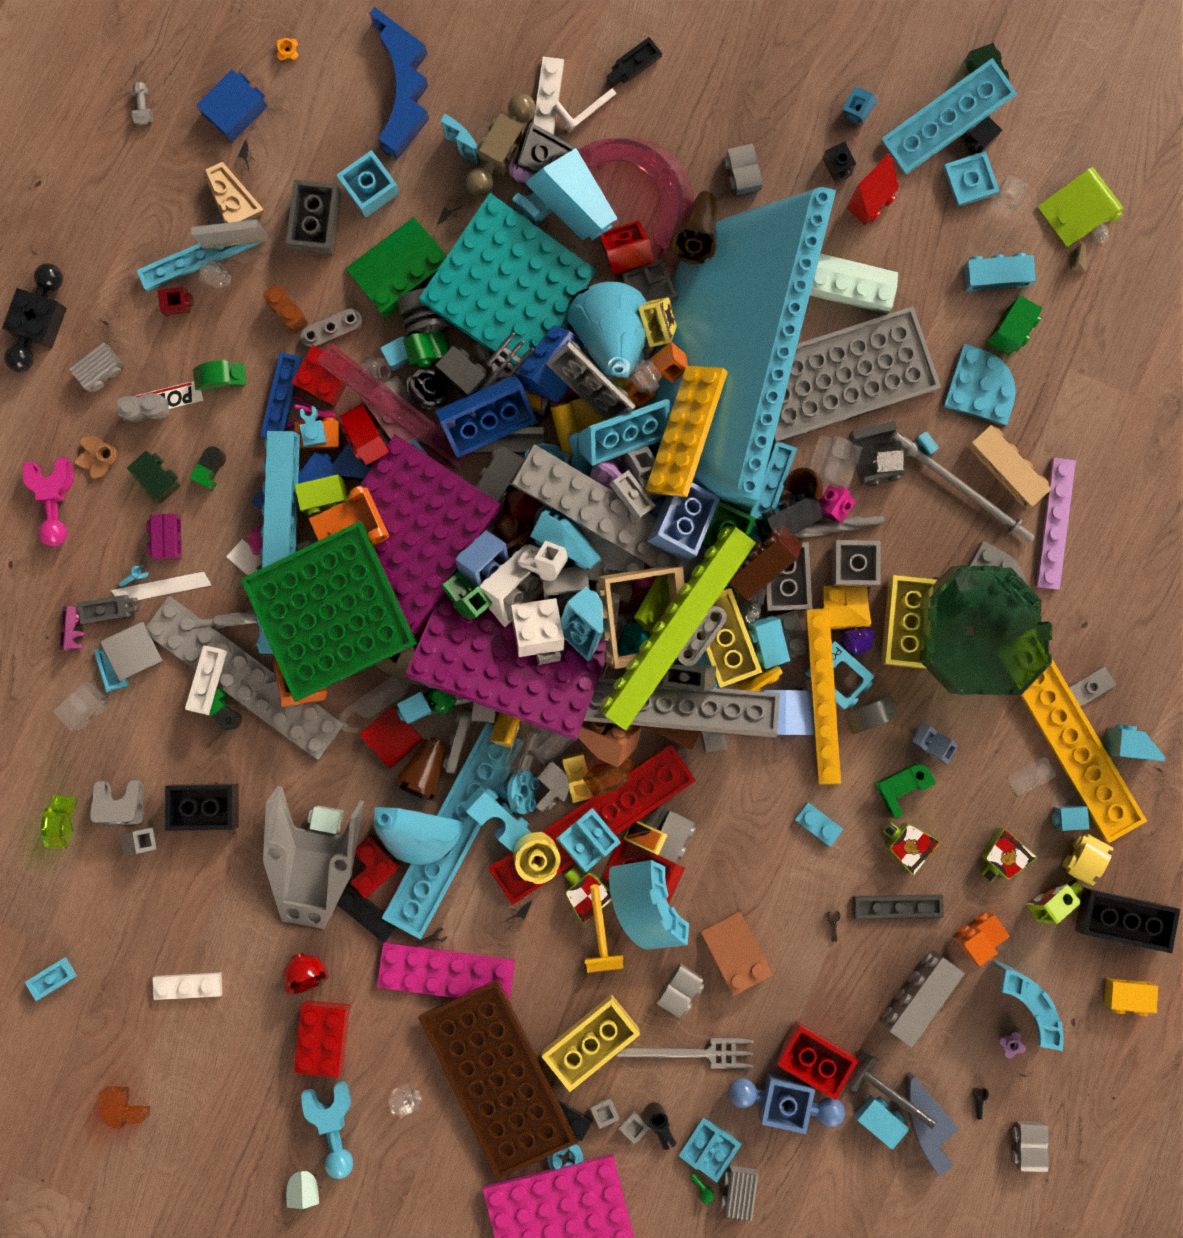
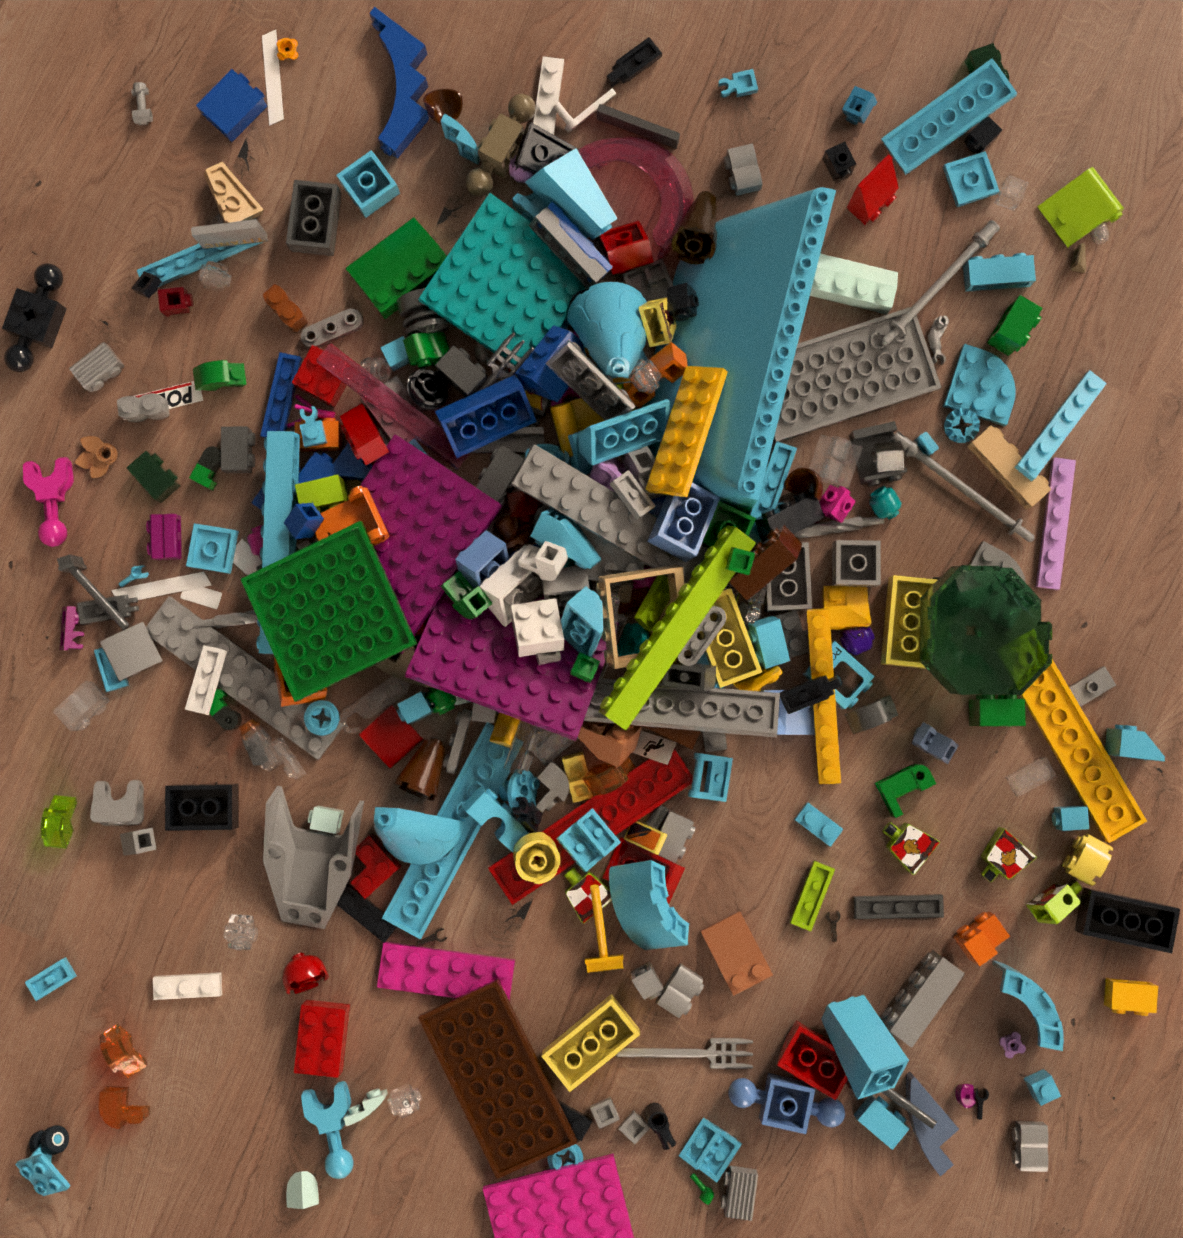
none -> medium azure plate [15,1125,71,1196]
none -> dark grey piece [57,554,130,630]
none -> clear orange brick [99,1024,147,1078]
none -> black plate [132,271,162,298]
none -> white sticker [180,587,222,609]
none -> medium azure plate [186,523,239,574]
none -> dark grey brick [221,426,256,473]
none -> clear brick [224,914,258,950]
none -> clear plate [239,719,306,780]
none -> white sticker [262,30,284,126]
none -> blue brick [284,503,324,539]
none -> medium azure gear [304,700,340,736]
none -> light aqua slope [344,1088,388,1127]
none -> reddish brown helmet [423,89,463,124]
none -> black plate [512,797,542,833]
none -> piece [529,202,613,289]
none -> green plate [570,652,600,683]
none -> dark grey tile [597,104,680,149]
none -> light grey slope [631,961,664,1000]
none -> white sticker [632,731,676,765]
none -> black brick [667,283,699,321]
none -> medium azure plate [688,752,733,802]
none -> medium azure plate [718,69,758,98]
none -> green plate [725,547,755,575]
none -> black hinge [780,675,843,714]
none -> lime plate [790,860,835,931]
none -> medium azure slope [821,995,909,1099]
none -> teal head [869,486,902,520]
none -> light grey bar [881,220,1000,346]
none -> light grey arm [928,315,949,365]
none -> medium azure gear [944,408,980,443]
none -> magenta piece [955,1084,976,1109]
none -> green brick [969,695,1026,726]
none -> medium azure plate [1014,370,1107,481]
none -> medium azure brick [1024,1069,1061,1106]

